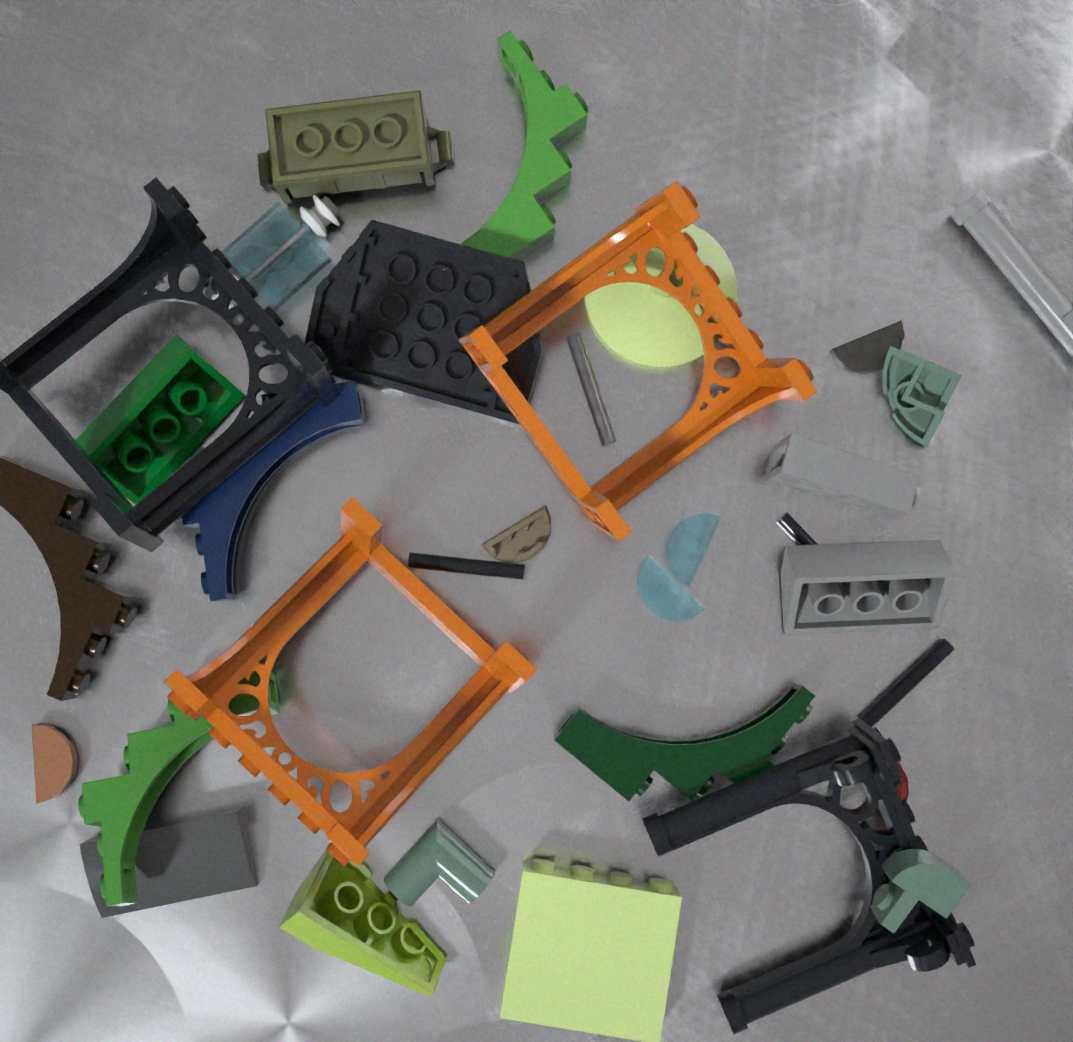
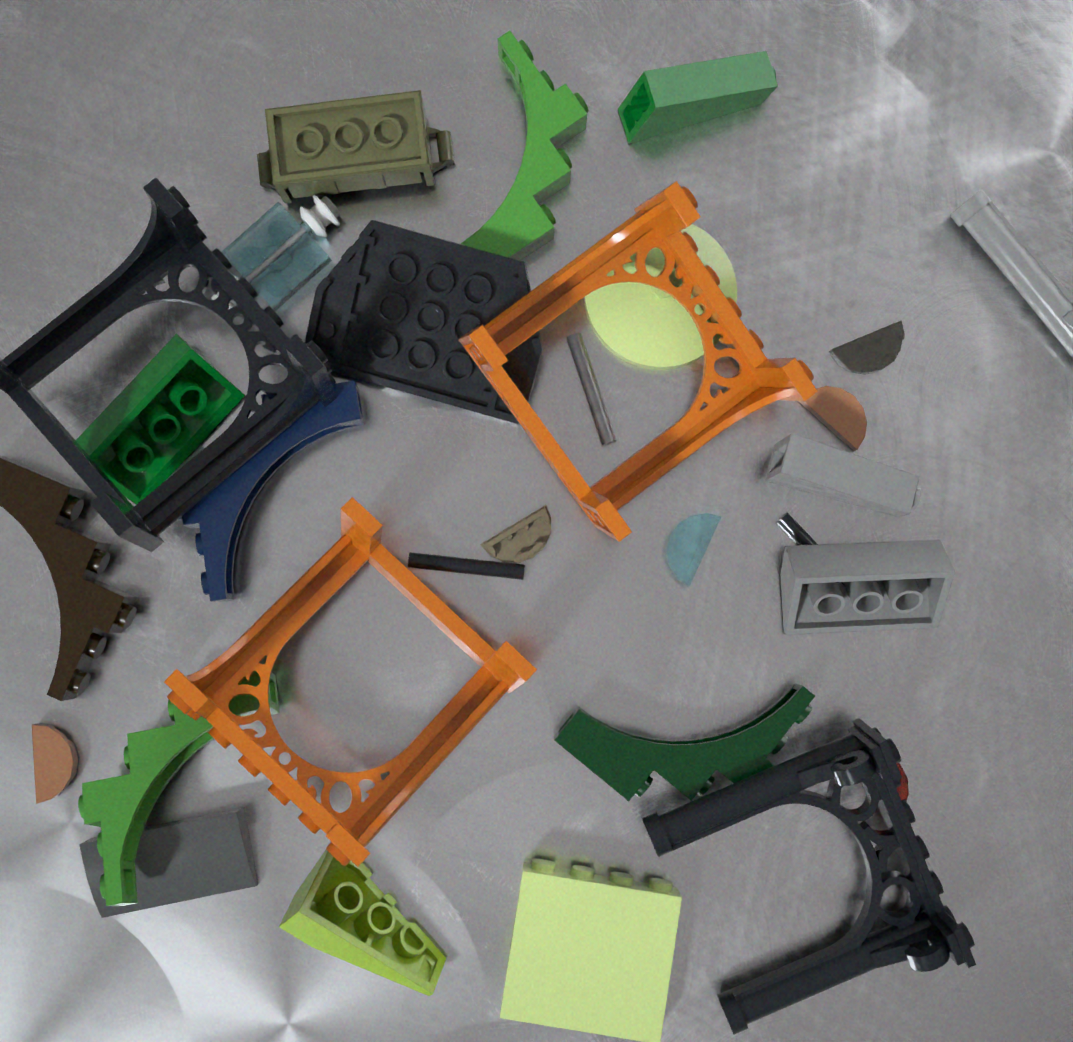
sand green brick [384,819,495,907] -> none
clear light blue tile [637,556,704,621] -> none
black bar [859,639,955,728] -> none
sand green brick [870,849,971,933] -> none
sand green brick [882,345,962,447] -> none
none -> green slope [618,51,778,144]
none -> nougat tile [799,386,867,451]

